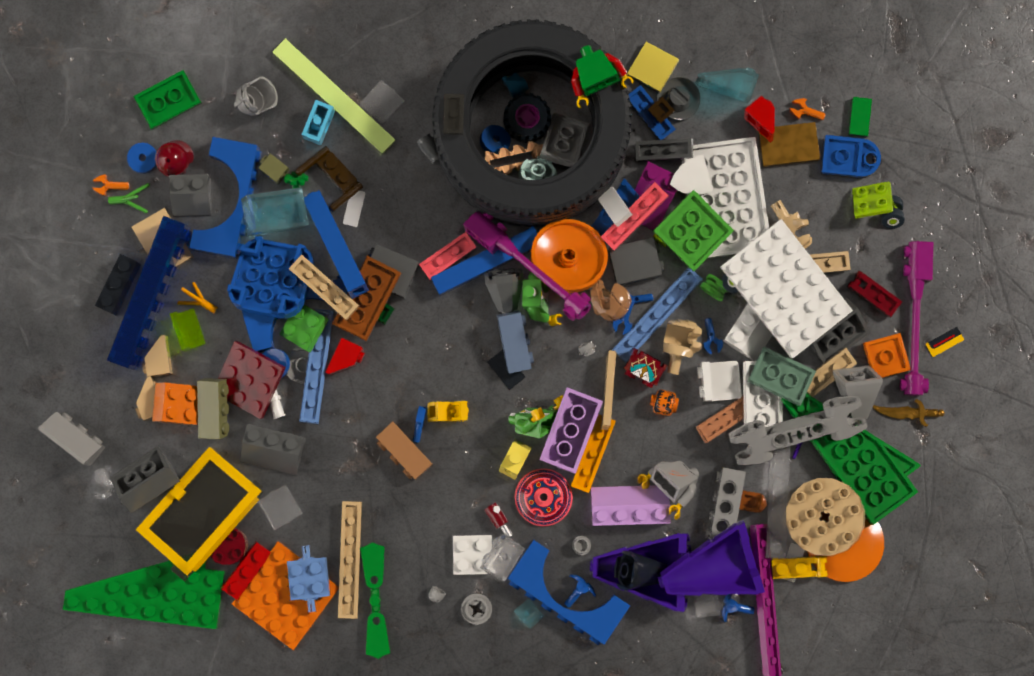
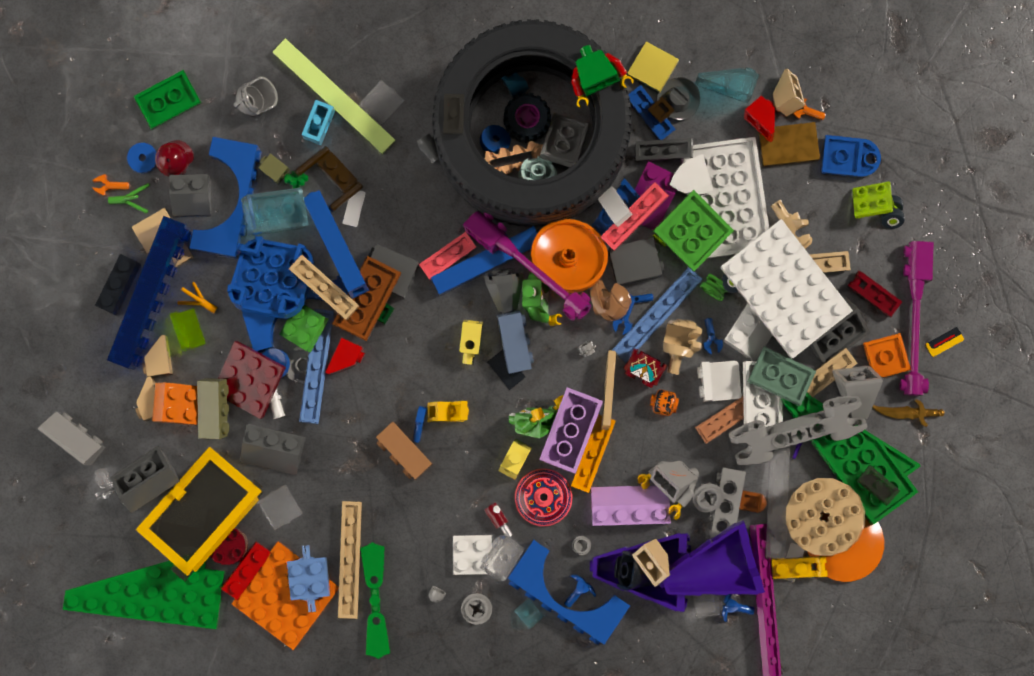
green tile [848,97,872,137] -> none
none -> light yellow torso [459,320,483,365]
none -> tan slope [632,539,670,587]
none -> light grey gear [693,482,723,512]
none -> tan slope [773,69,805,117]
none -> clear smoke plate [856,465,900,506]

